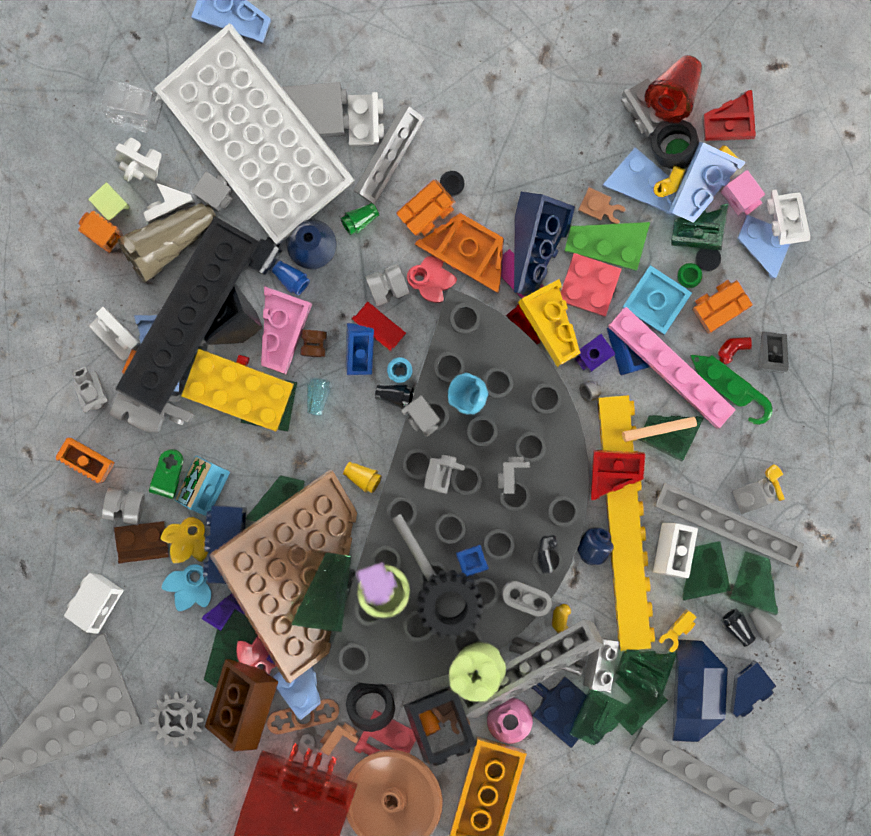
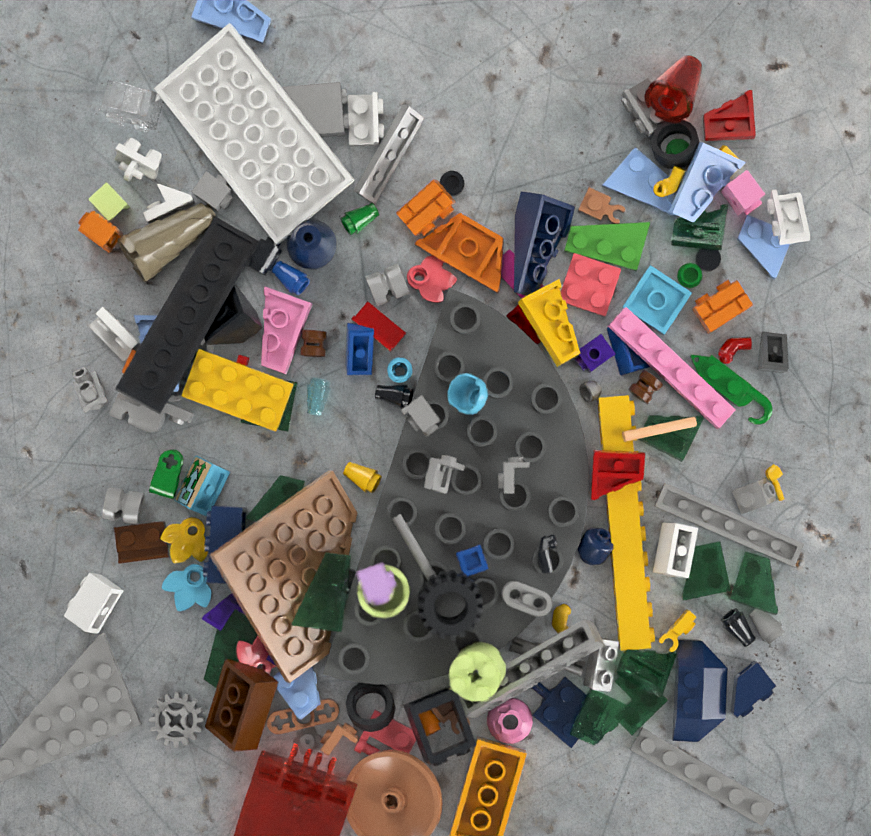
orange brick [56,437,115,483] -> none
none -> reddish brown wheel [628,370,663,405]

